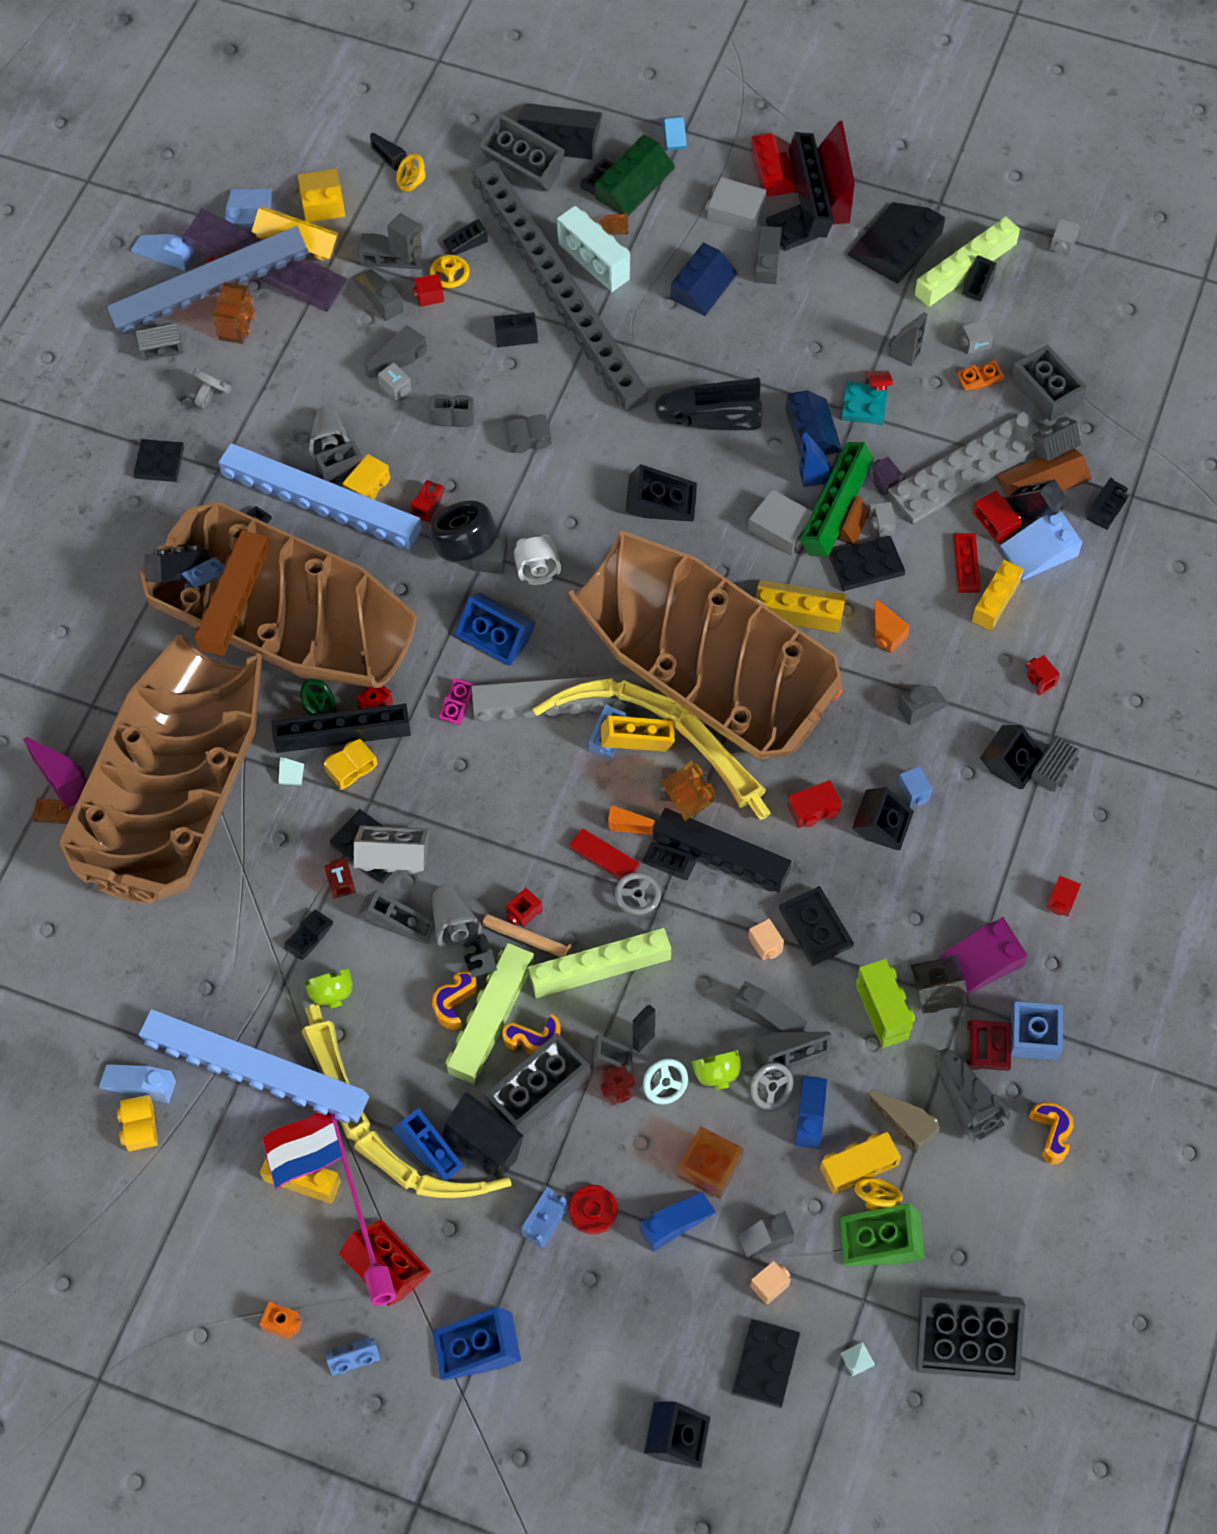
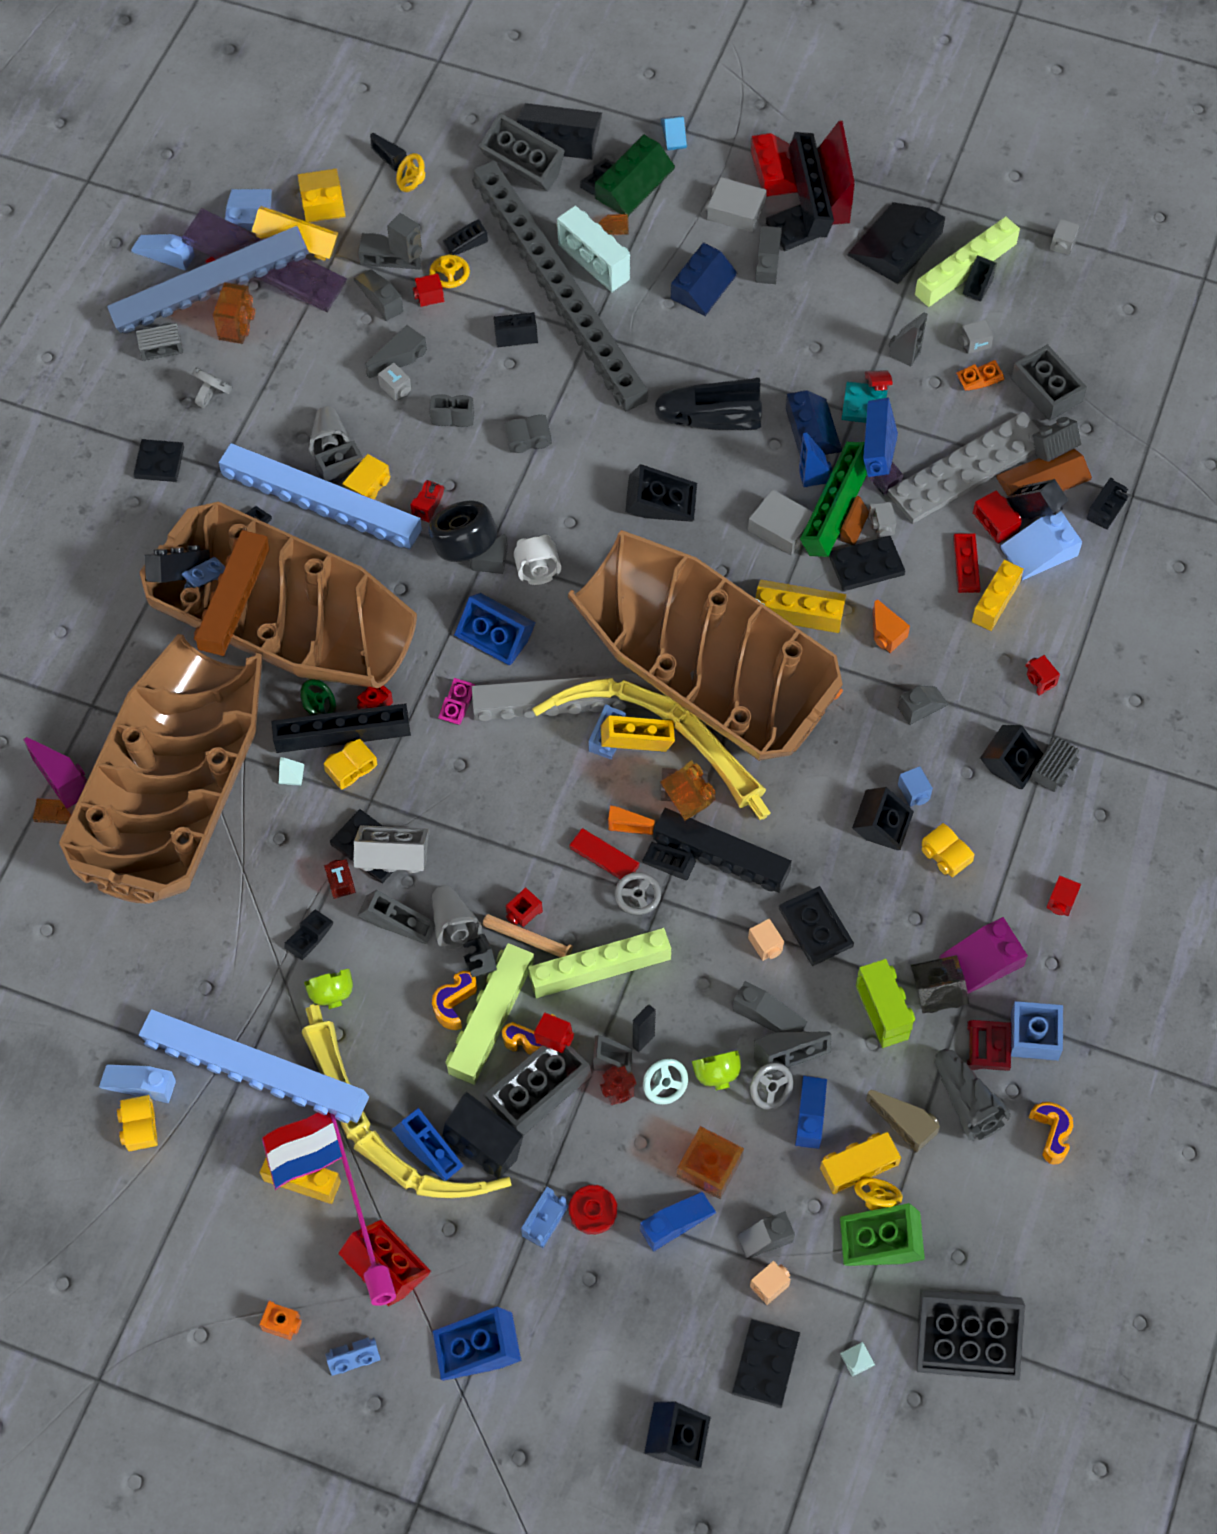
red brick [787,780,842,828] -> none
none -> red brick [534,1012,574,1053]
none -> blue slope [863,398,898,477]
none -> yellow brick [921,823,975,878]

